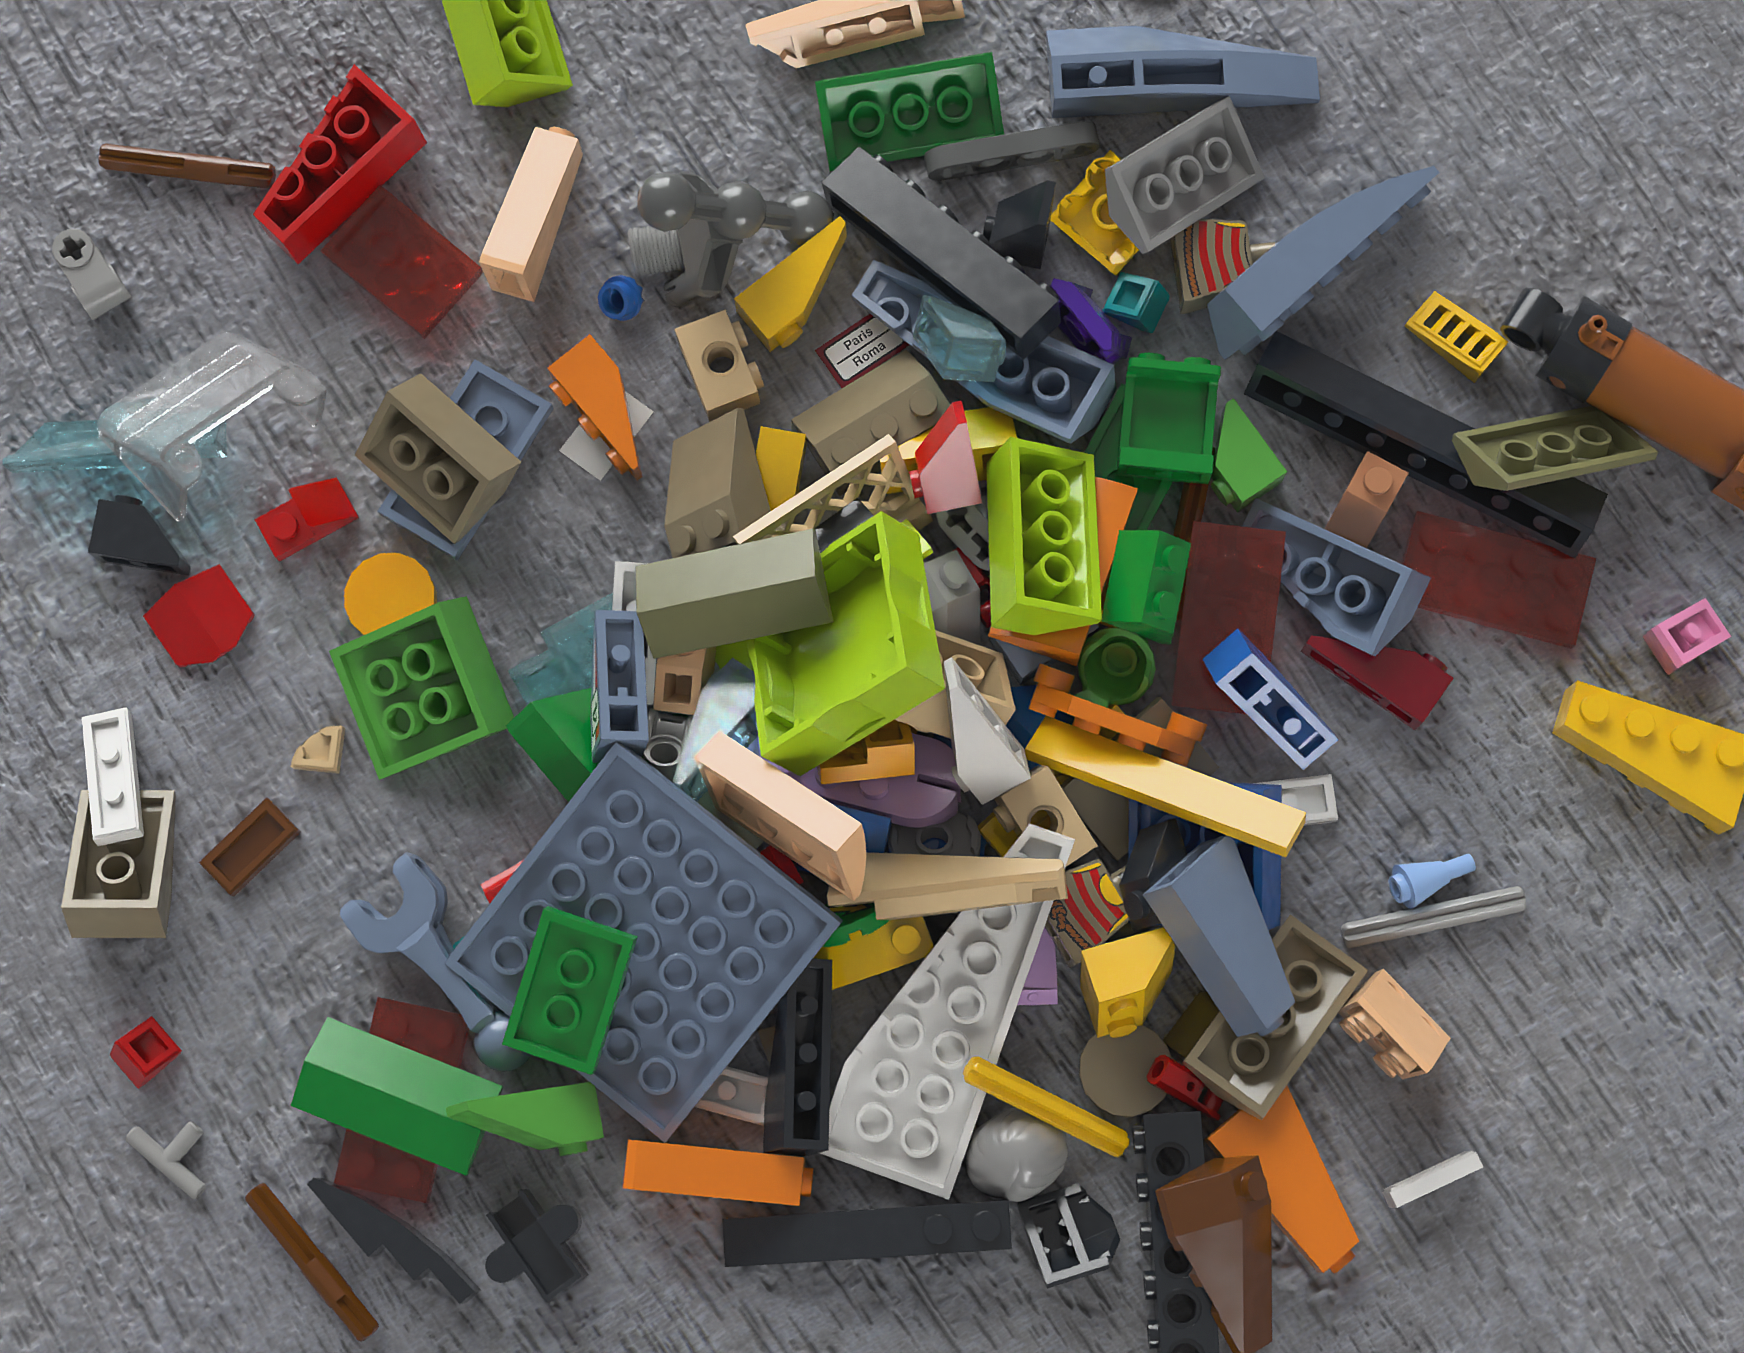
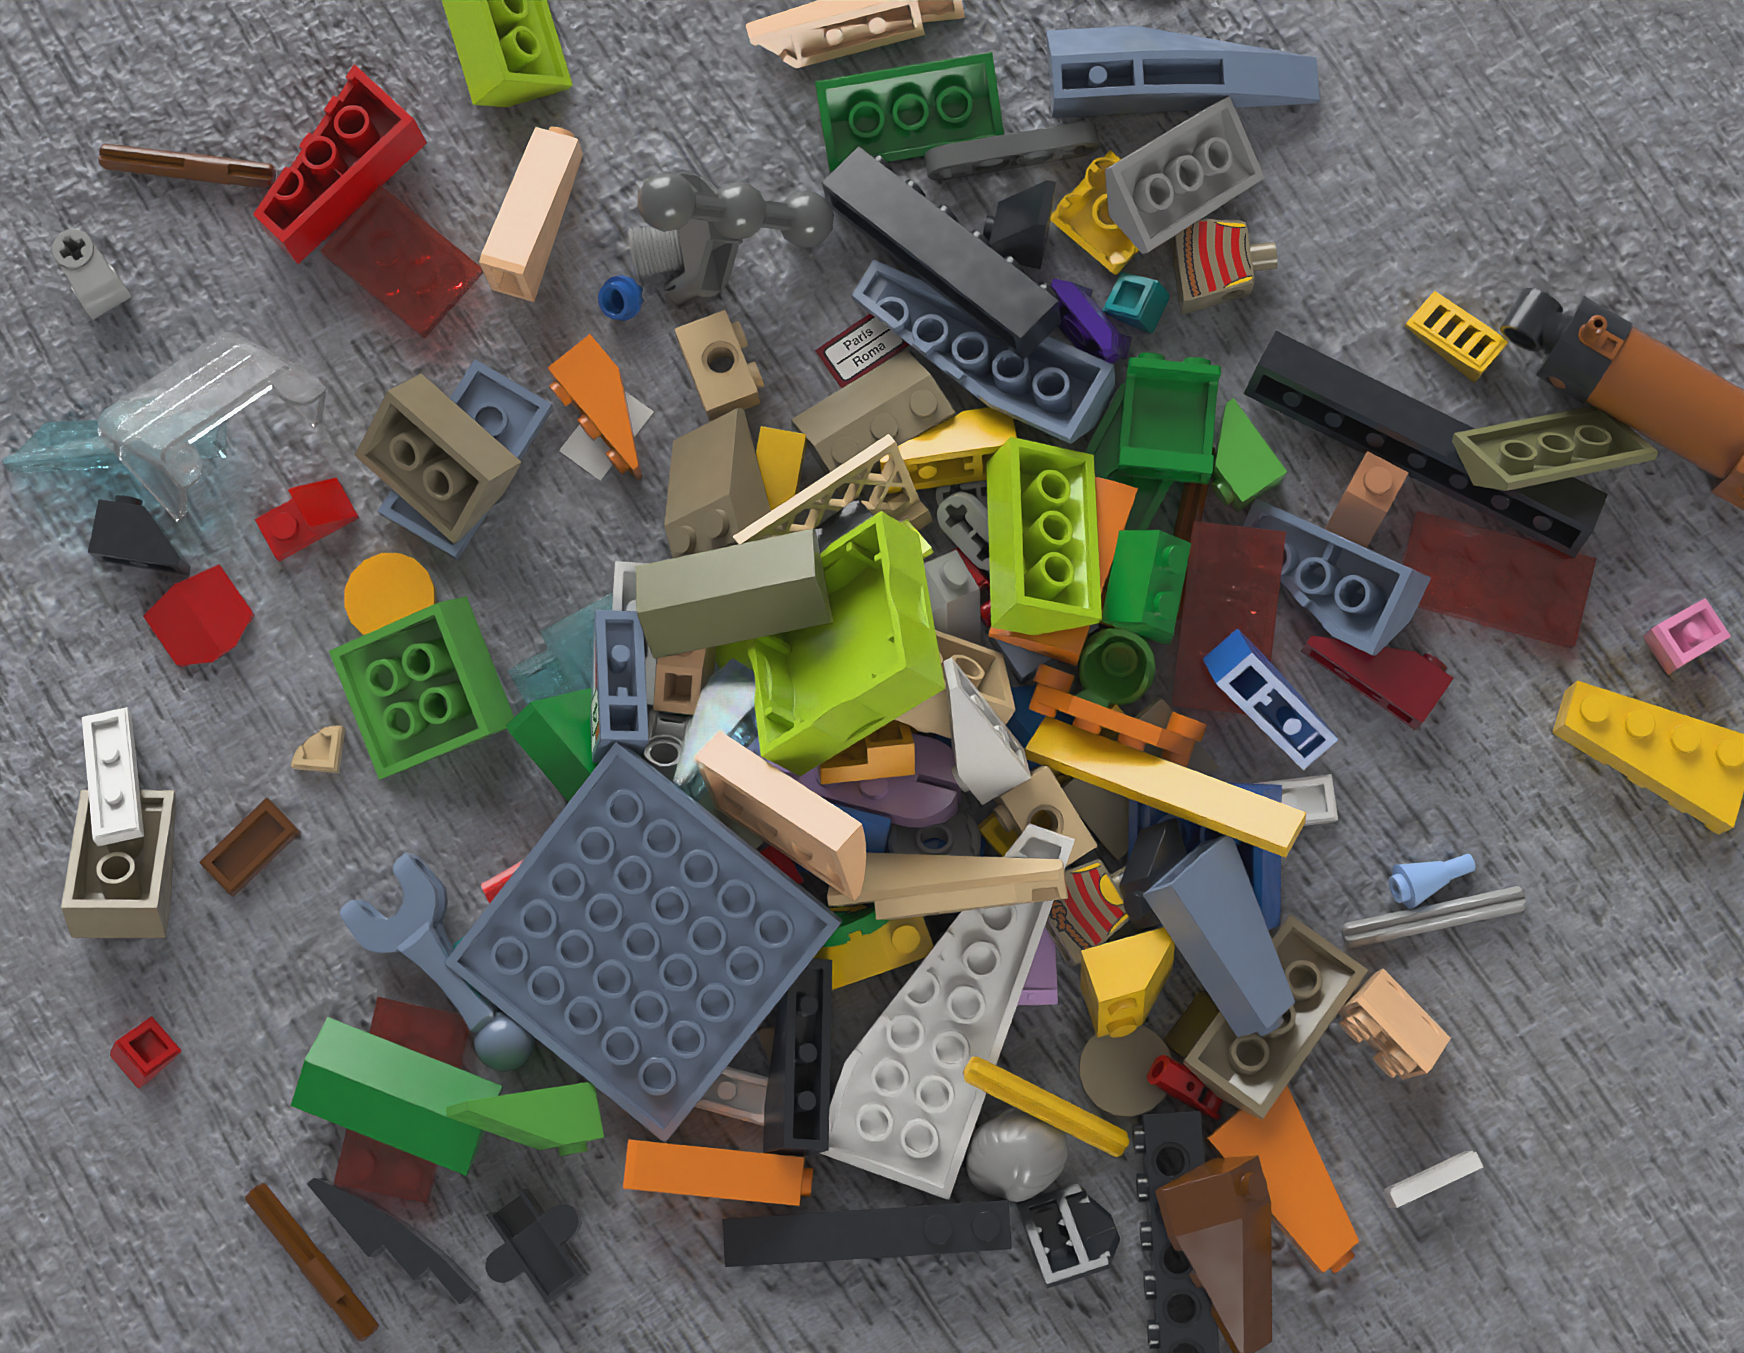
light grey piece [126,1121,206,1199] -> none
green plate [502,906,638,1075] -> none
yellow slope [734,216,847,352] -> none
slope [909,401,982,514] -> none
clear light blue slope [912,295,1006,382] -> none
sand blue wedge [1207,166,1440,360] -> none

